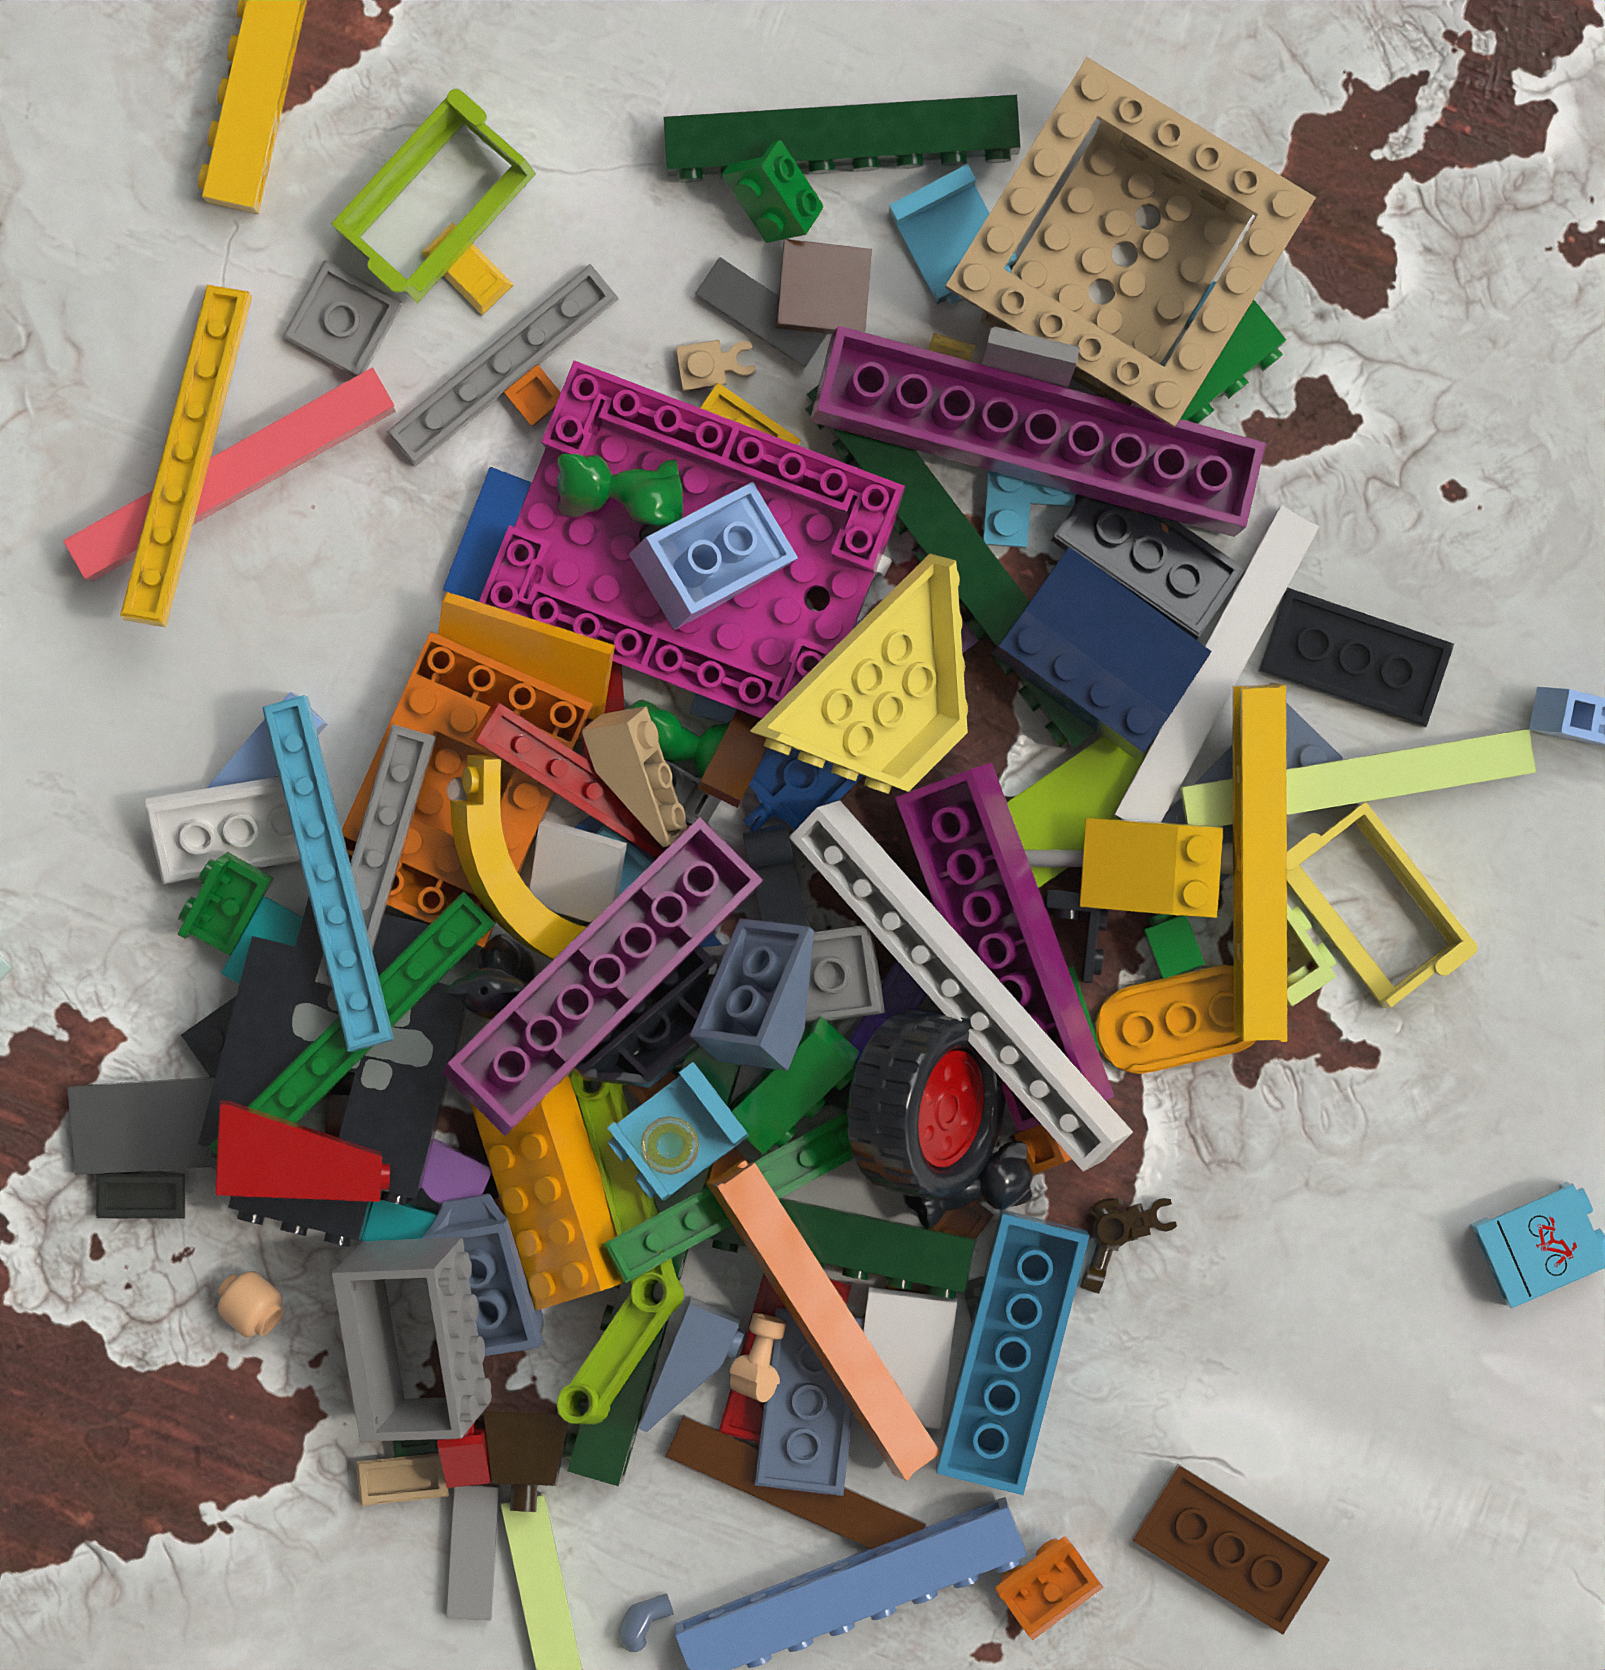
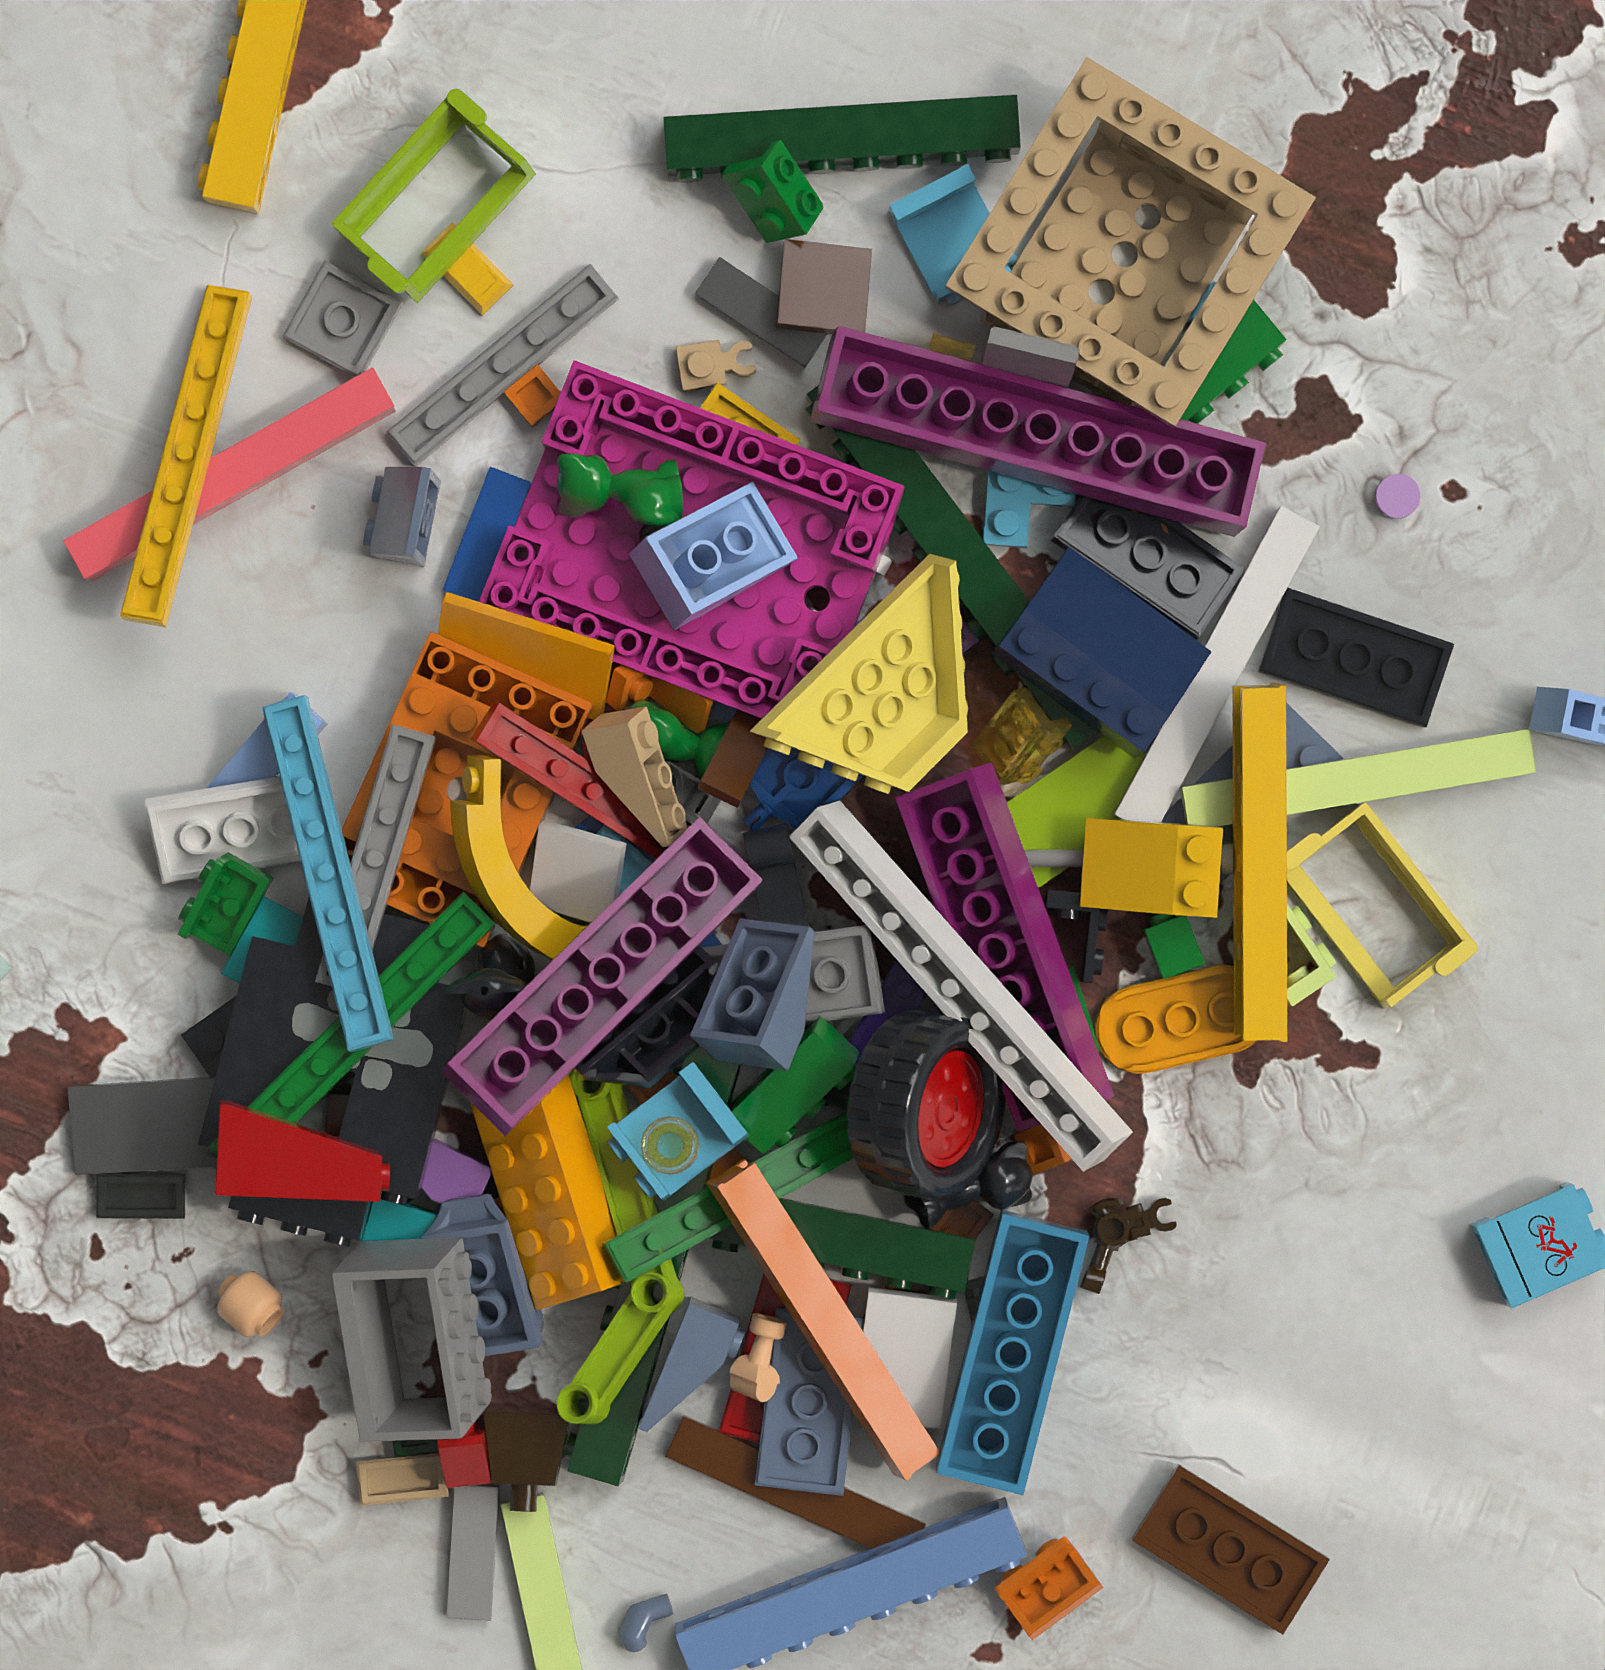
none -> sand blue slope [363,467,441,567]
none -> orange bracket [606,665,713,734]
none -> clear yellow bracket [972,687,1072,786]
none -> lavender tile [1375,474,1420,519]

